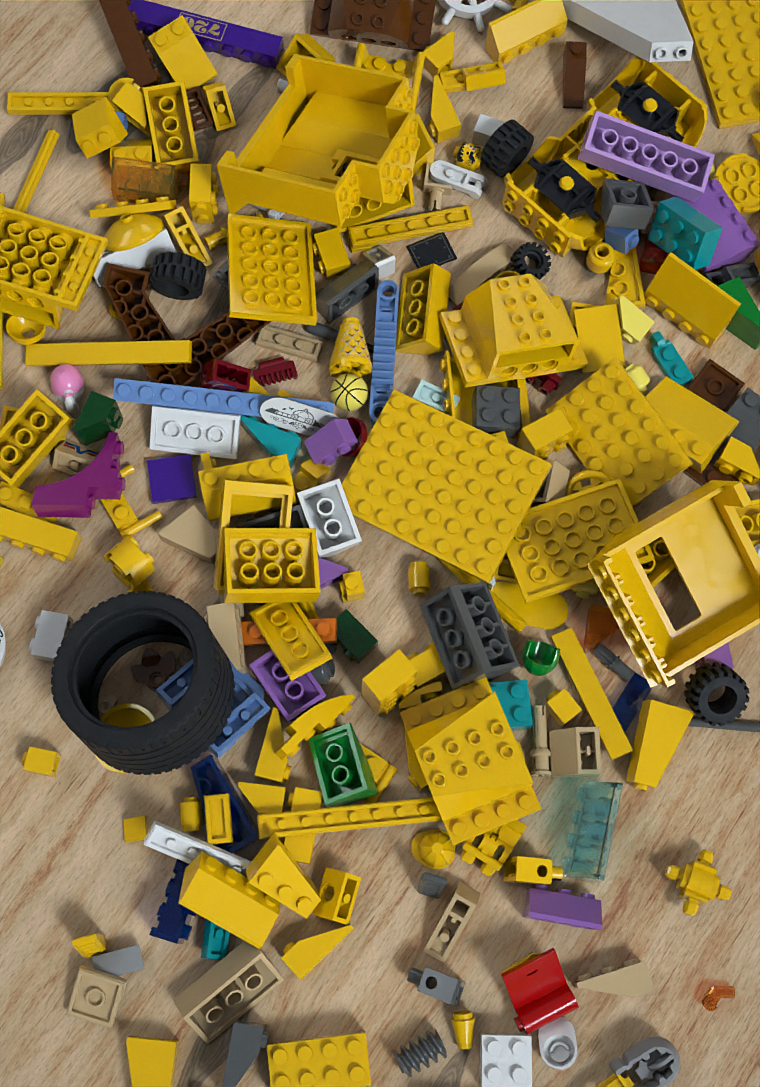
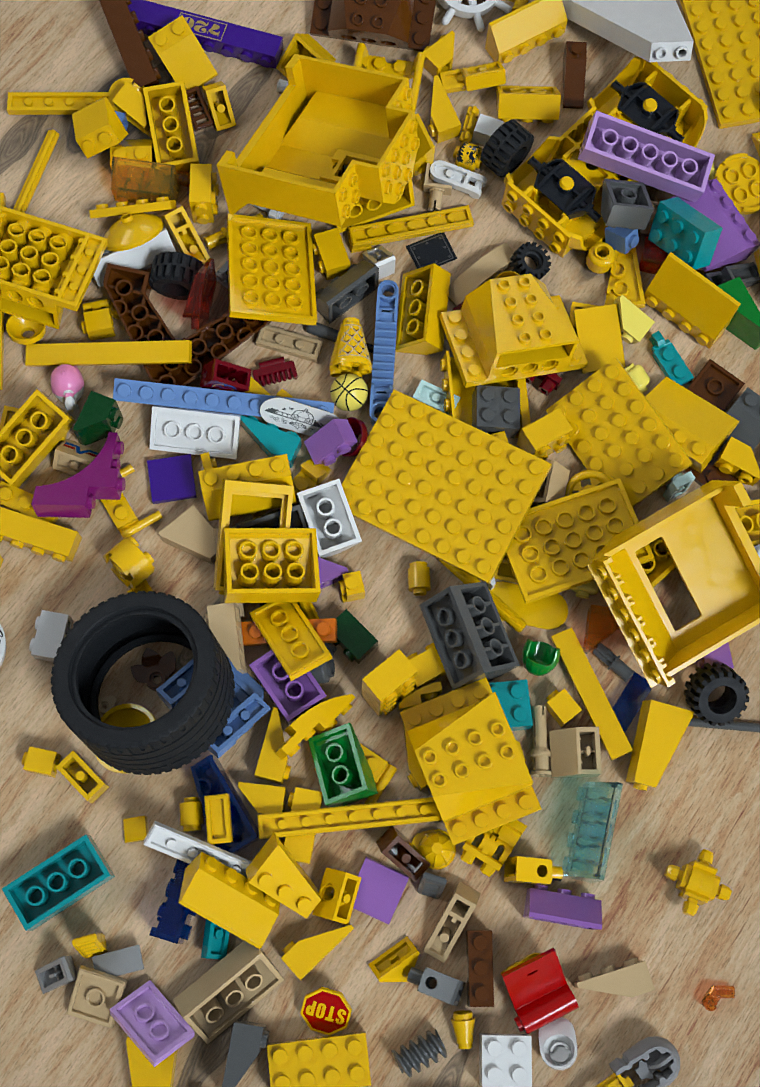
none -> teal brick [2,834,115,931]
none -> light grey slope [35,956,77,994]
none -> yellow brick [56,750,109,804]
none -> yellow brick [81,299,116,341]
none -> lavender plate [109,980,195,1067]
none -> clear red animal [183,258,217,330]
none -> piece [300,987,352,1036]
none -> medium lavender slope [353,856,409,924]
none -> yellow slope [368,936,420,982]
none -> reddish brown slope [376,826,431,882]
none -> yellow axle [459,106,479,143]
none -> reddish brown arch [466,930,494,1007]
none -> yellow slope [496,85,561,123]
none -> light aqua plate [663,471,695,502]

